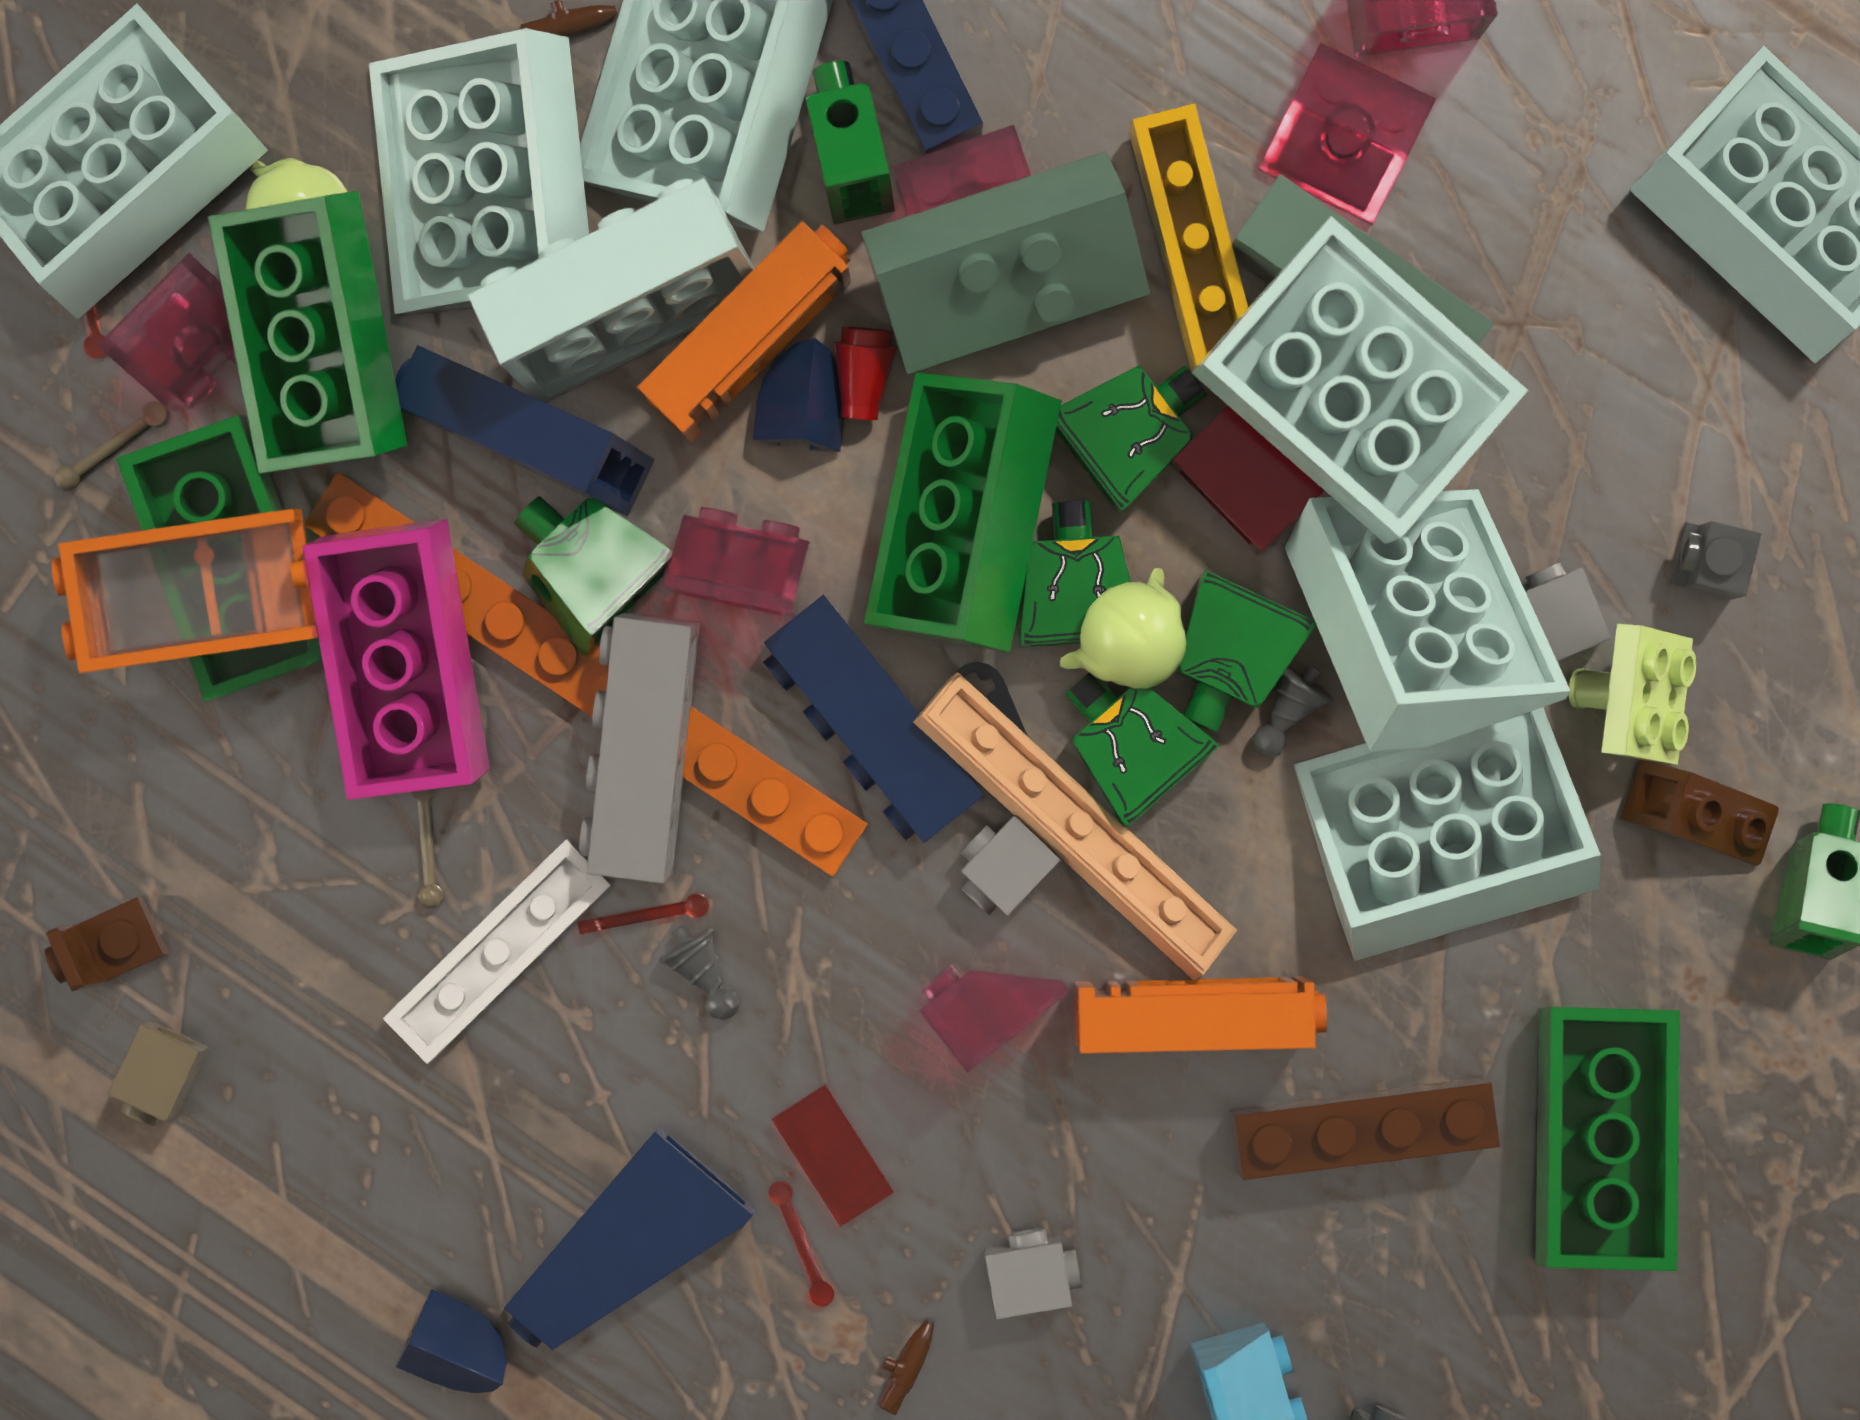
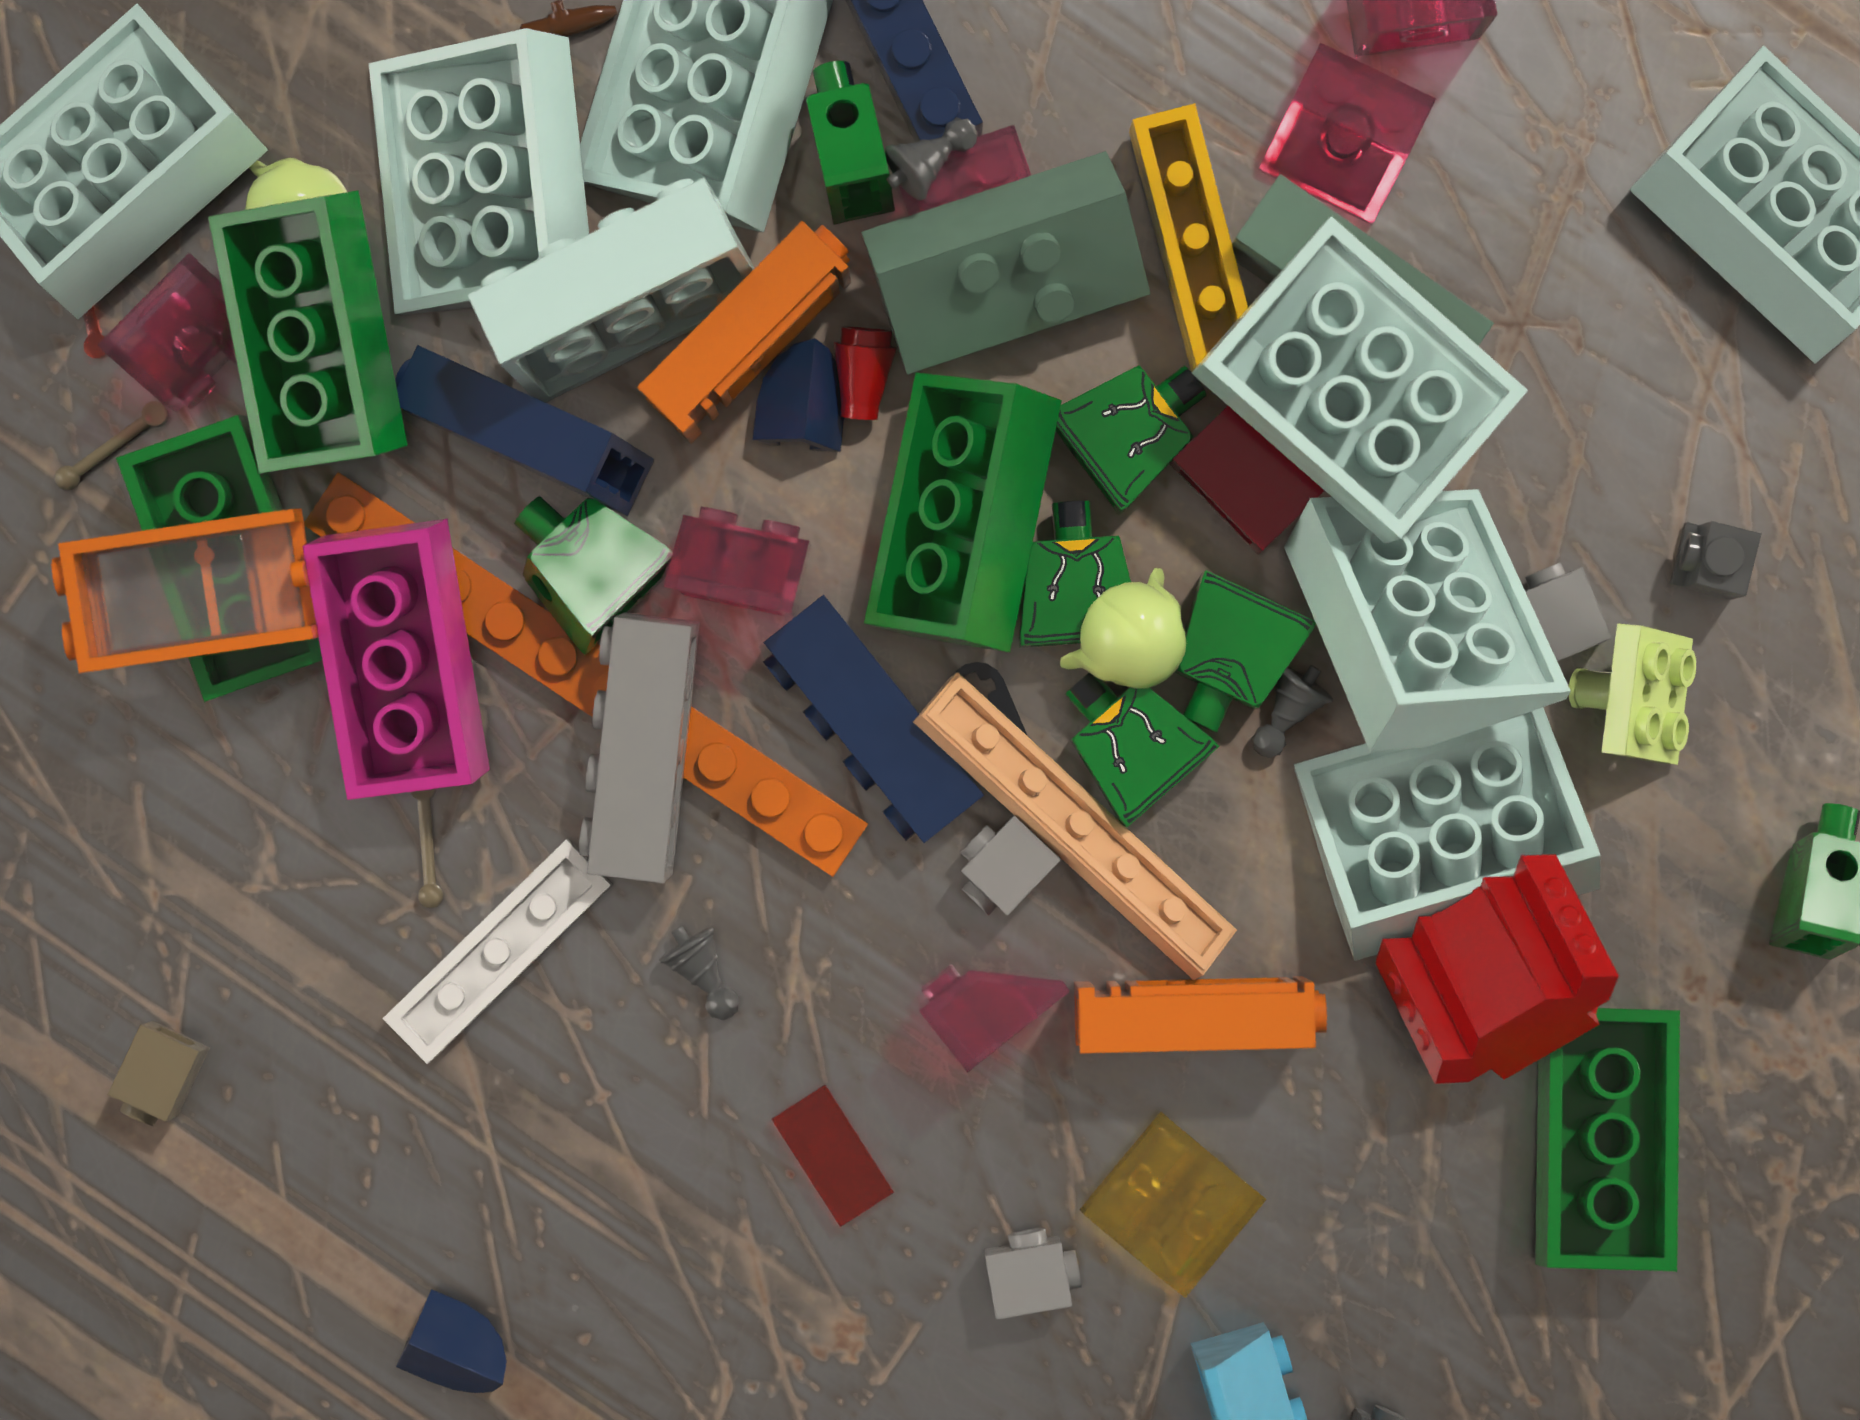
reddish brown bracket [44,896,168,991] -> none
dark blue slope [504,1126,755,1350] -> none
clear red hinge [577,893,710,934] -> none
clear red hinge [768,1180,835,1307] -> none
reddish brown helmet [878,1320,934,1415] -> none
reddish brown brick [1229,1077,1500,1180] -> none
reddish brown bracket [1620,760,1779,866] -> none
none -> dark grey piece [885,117,978,200]
none -> clear yellow slope [1079,1112,1267,1298]
none -> red slope [1375,854,1619,1084]

